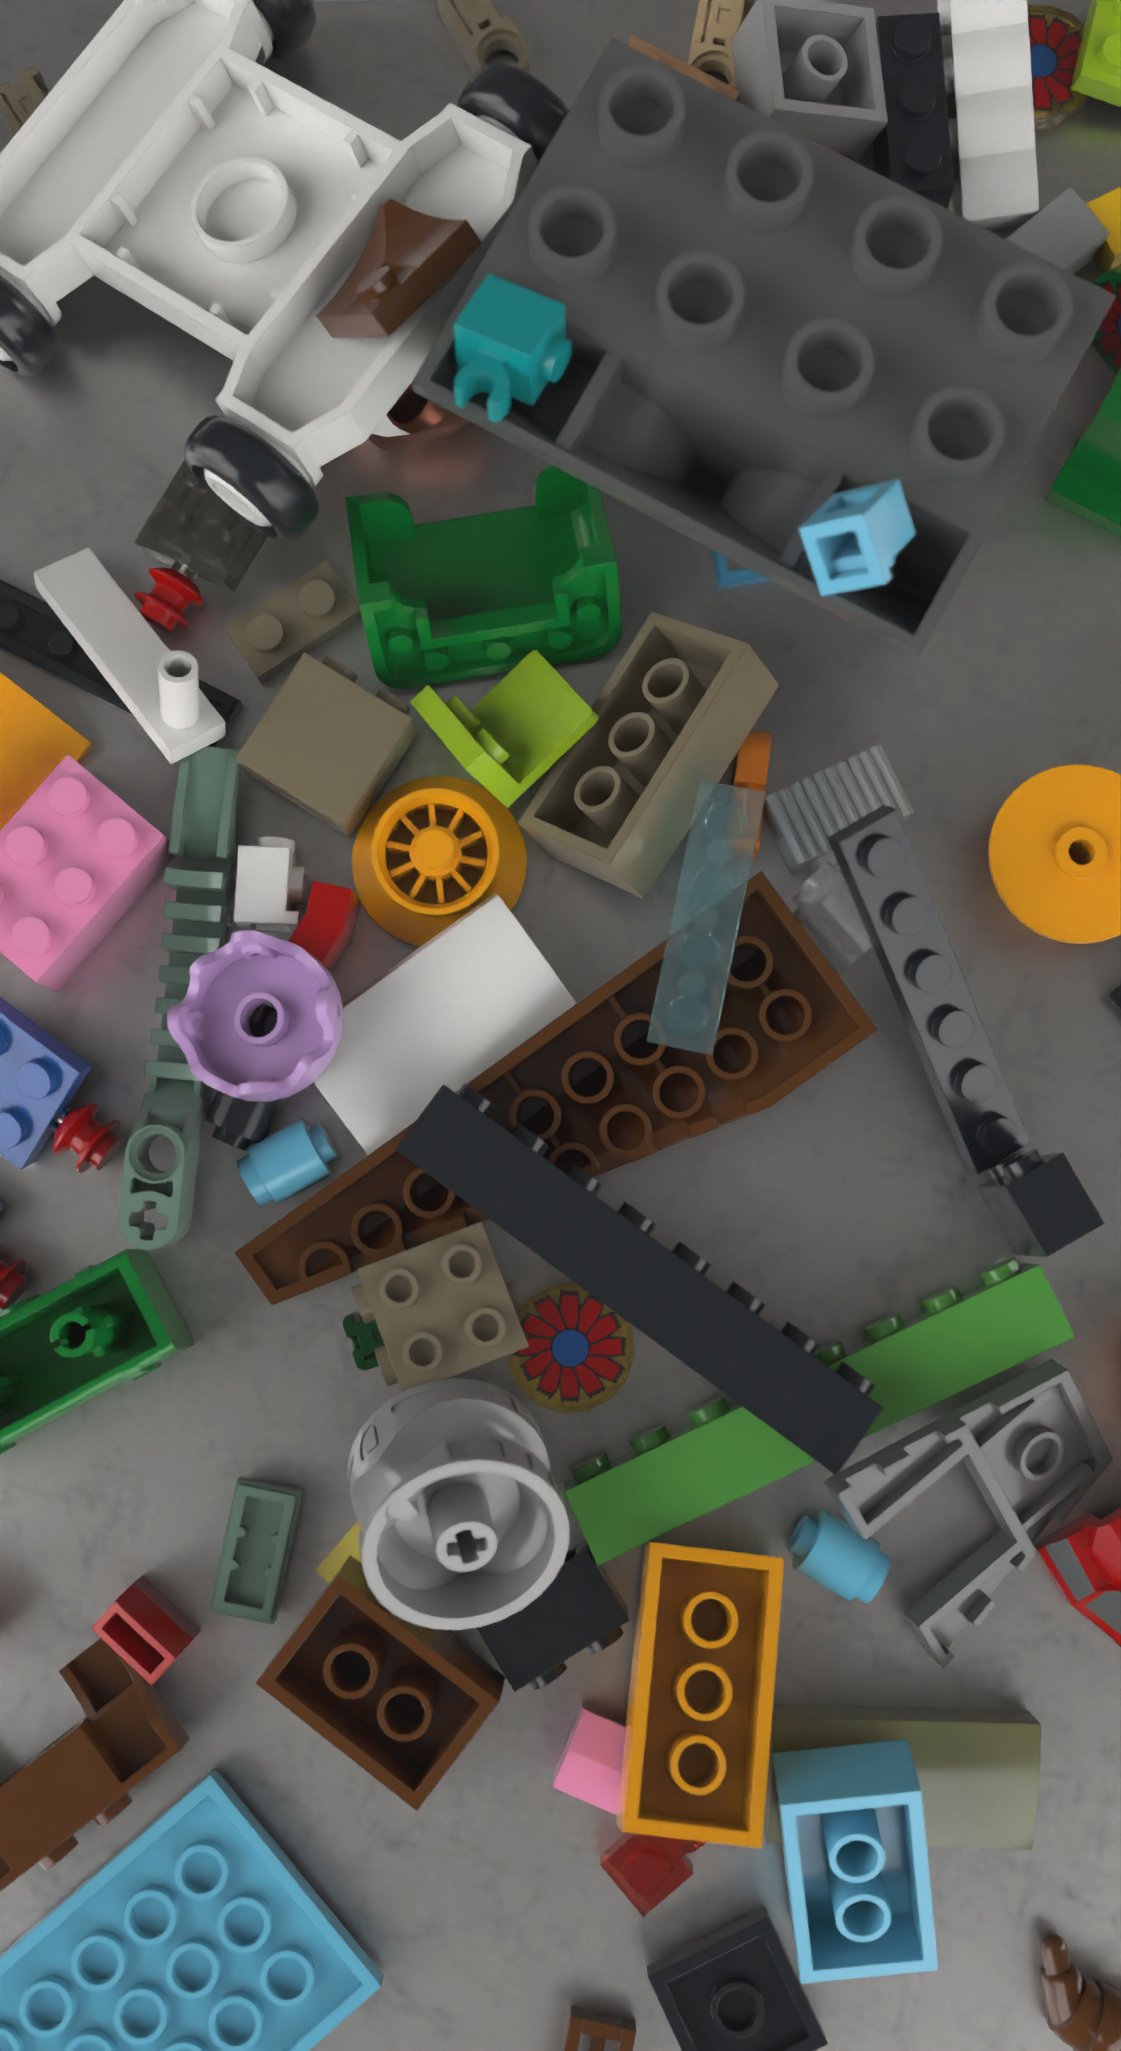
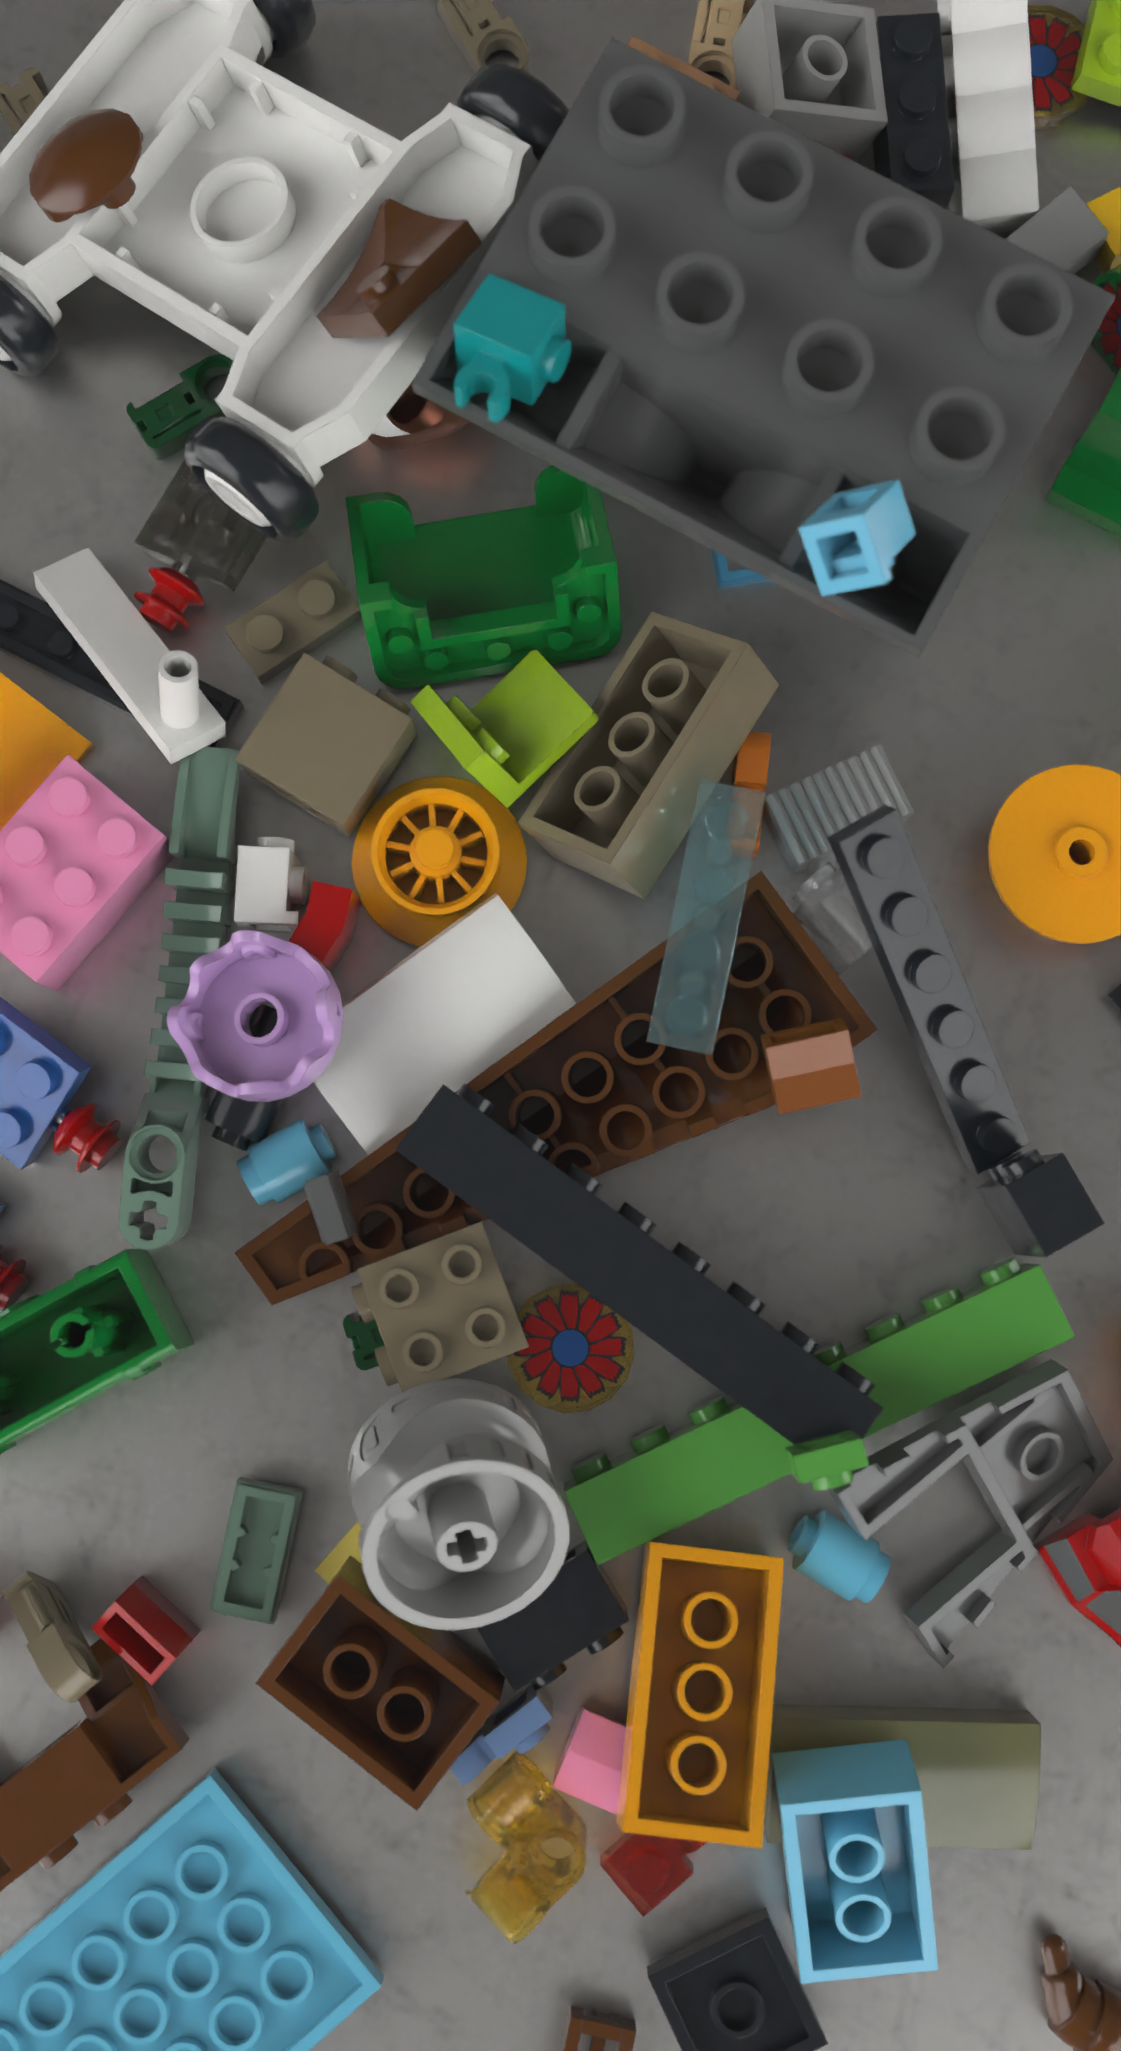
none -> dark tan piece [1,1571,103,1703]
none -> reddish brown dish [29,108,143,223]
none -> dark green piece [126,354,234,460]
none -> dark grey tile [303,1170,359,1245]
none -> medium blue plate [449,1684,553,1786]
none -> clear yellow piece [465,1751,588,1944]
none -> dark orange piece [761,1017,862,1115]
none -> bright green plate [785,1430,869,1490]

